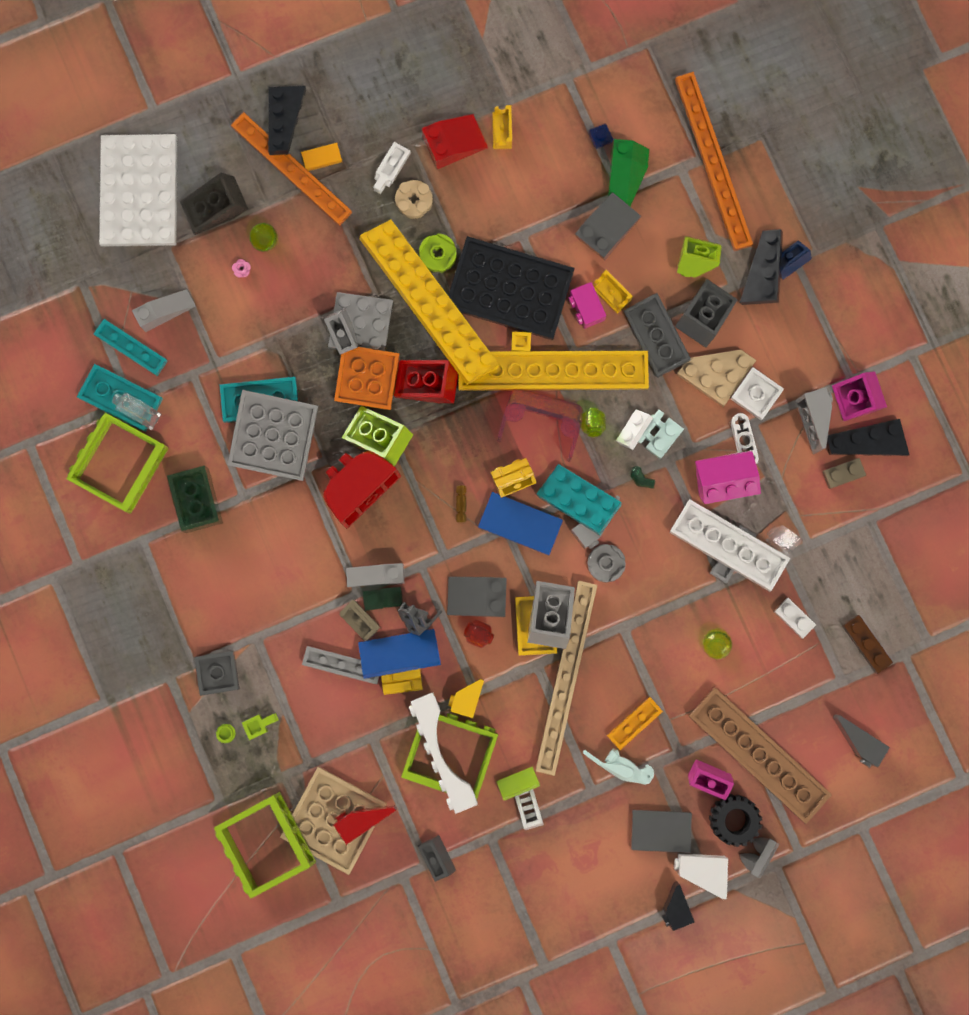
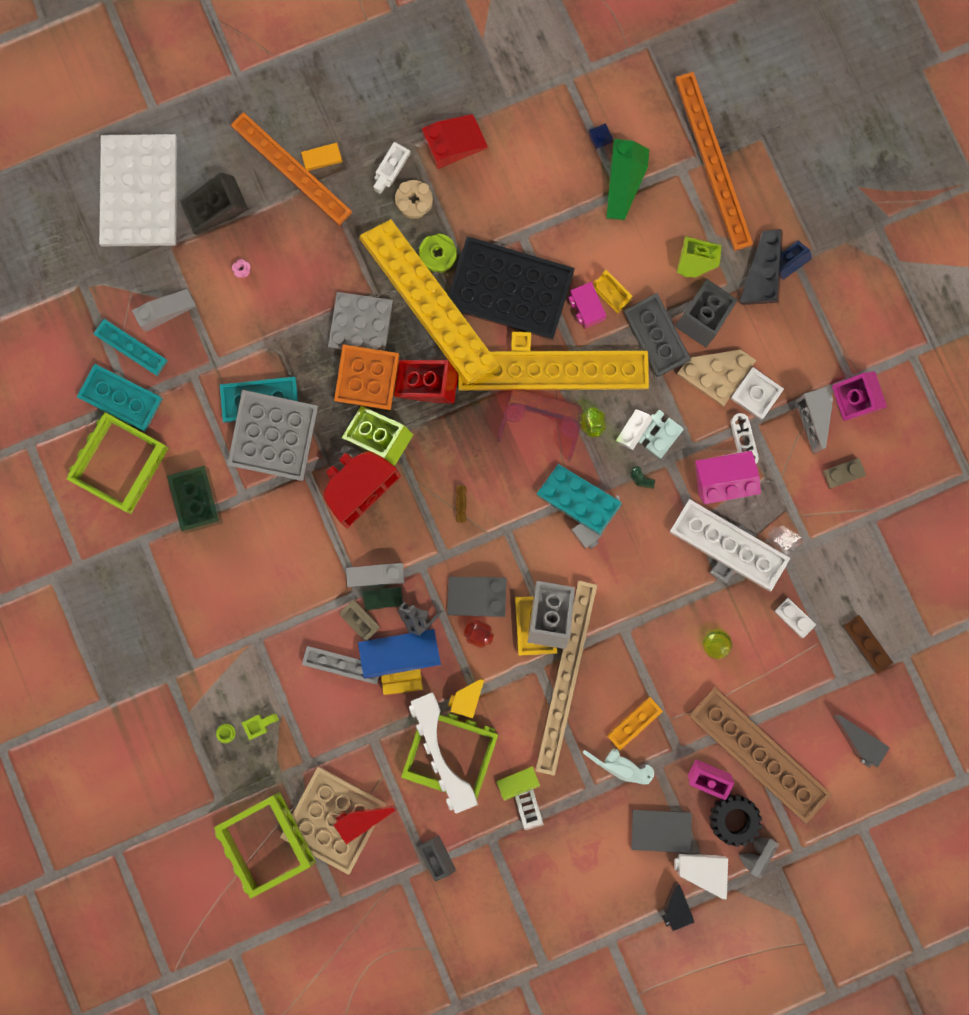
clear torso [112,392,161,430] -> none
dark grey plate [194,651,240,696] -> none
clear neon green hair [250,223,278,252] -> none
black wing [268,85,306,155] -> none
light grey slope [324,309,358,354] -> none
blue tile [478,492,563,556] -> none
yellow brick [491,458,536,498] -> none
yellow hinge [492,105,512,149] -> none
dark grey slope [575,192,641,260] -> none
light grey tile [587,544,626,583] -> none
black wing [827,419,910,456] -> none

